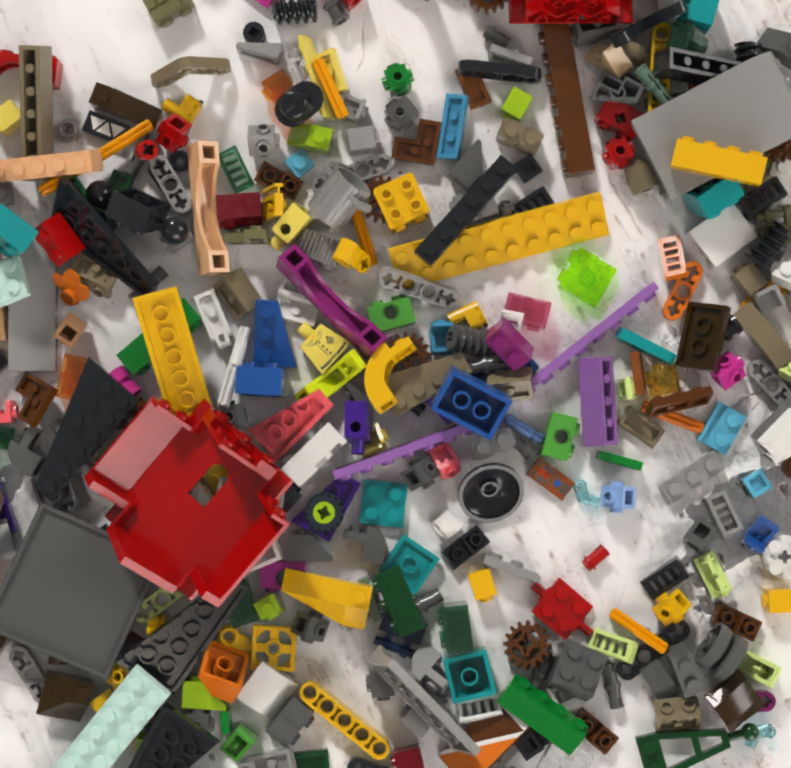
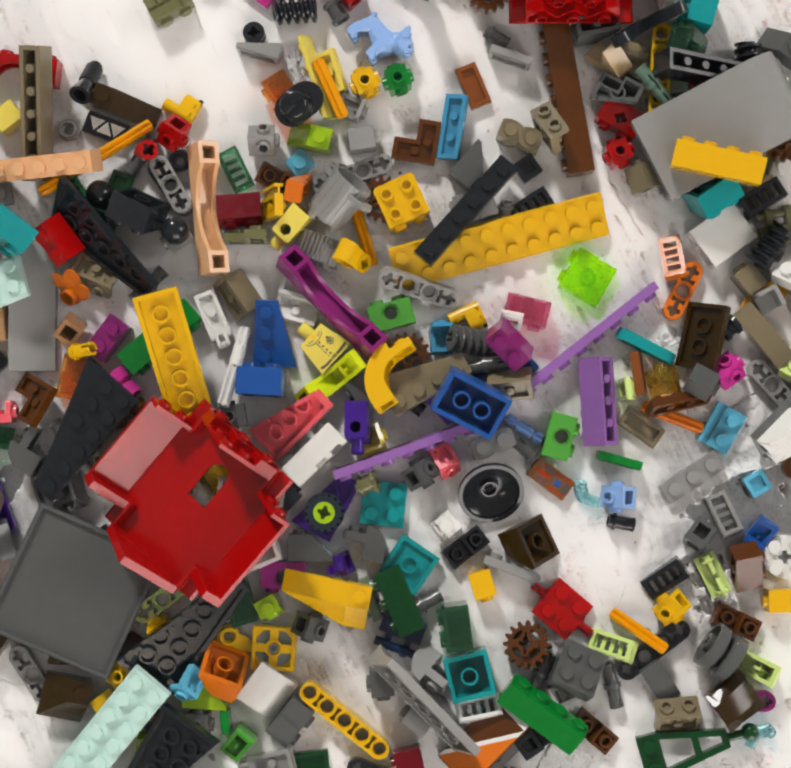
dark tan beam [150,56,231,88] -> none
dark grey brick [384,95,419,132] -> none
black beam [458,59,541,84] -> none
lime brick [500,86,533,122] -> none
red pin [581,544,610,571] -> none
dark grey brick [665,641,706,698] -> none
none -> yellow pin [68,341,97,361]
none -> black piece [69,61,103,104]
none -> magenta brick [89,313,133,363]
none -> medium azure bracket [169,664,204,701]
none -> orange slope [283,174,313,204]
none -> dark purple plate [326,550,356,578]
none -> light blue animal [347,12,414,67]
none -> yellow brick [348,66,381,100]
none -> olive brick [354,469,382,497]
none -> dark brown slope [498,513,560,570]
none -> dark tan bracket [530,101,570,155]
none -> black pin [606,513,636,532]
none -> dark grey brick [682,363,721,402]
none -> brick [729,541,766,593]

